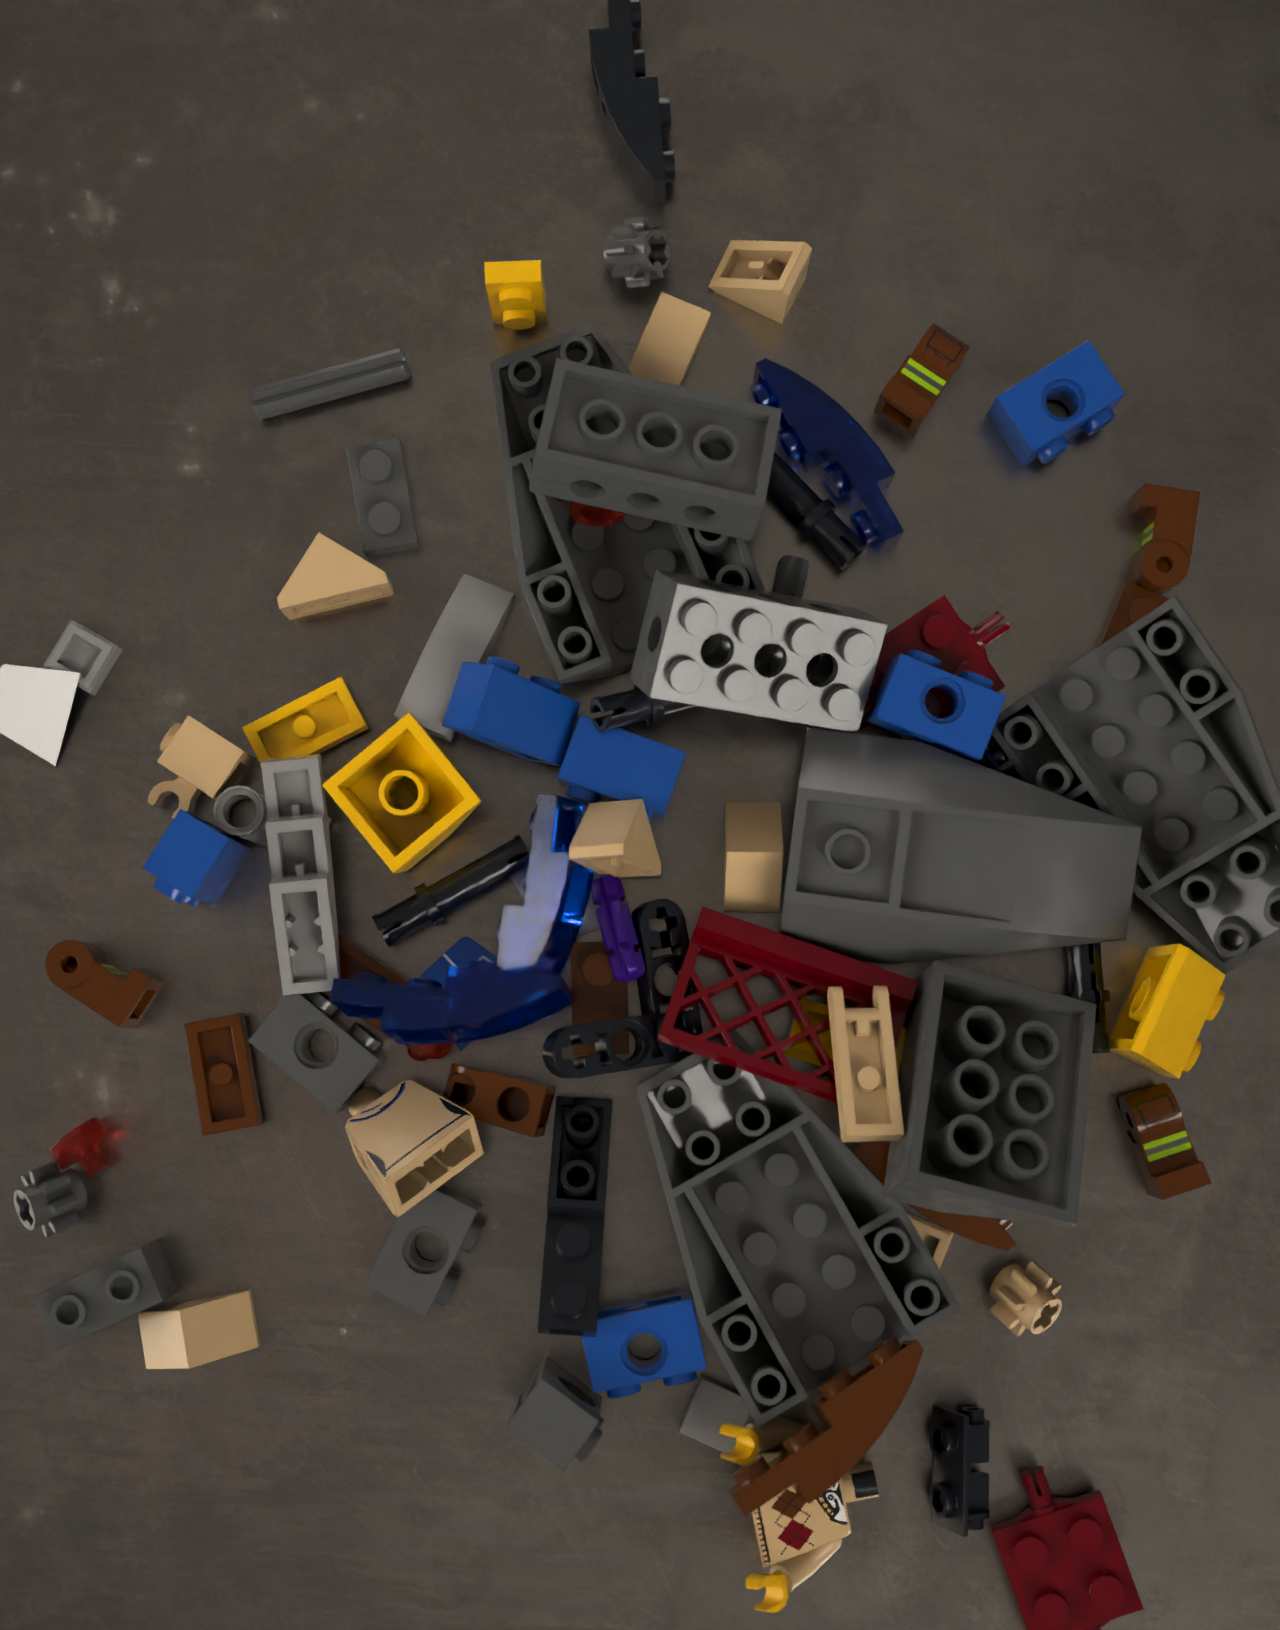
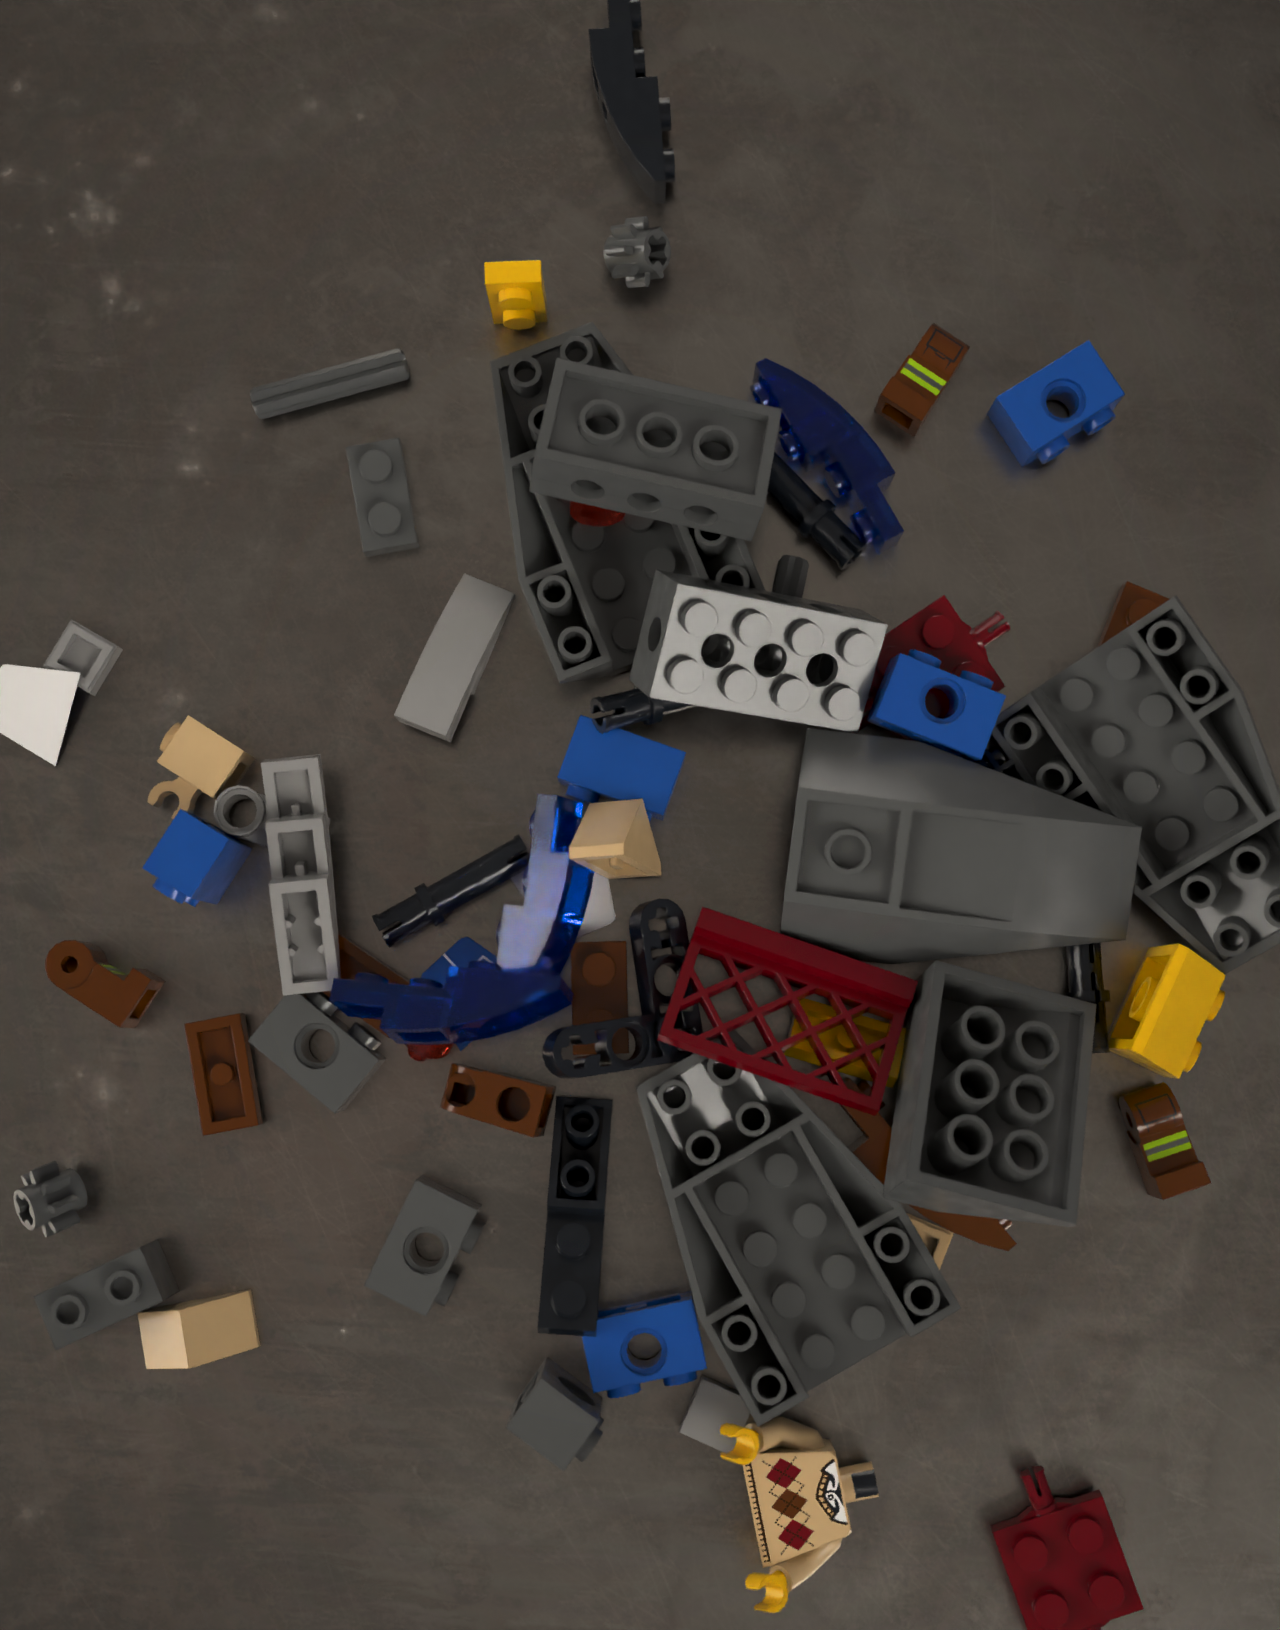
clear red tile [48,1117,110,1178] -> none
yellow plate [242,677,369,764] -> none
tan slope [277,532,395,620] -> none
yellow slope [322,712,483,873] -> none
tan torso [345,1080,484,1218] -> none
blue brick [442,656,581,766] -> none
dark purple axle [589,874,645,982] -> none
tan tile [628,292,711,386] -> none
tan slope [708,240,812,325] -> none
tan slope [723,801,784,913] -> none
reddish brown slope [726,1336,924,1517] -> none
tan hinge [827,986,904,1142] -> none
black hinge [929,1405,990,1537] -> none
tan gear [990,1261,1062,1336] -> none
reddish brown leg [1130,483,1200,595] -> none

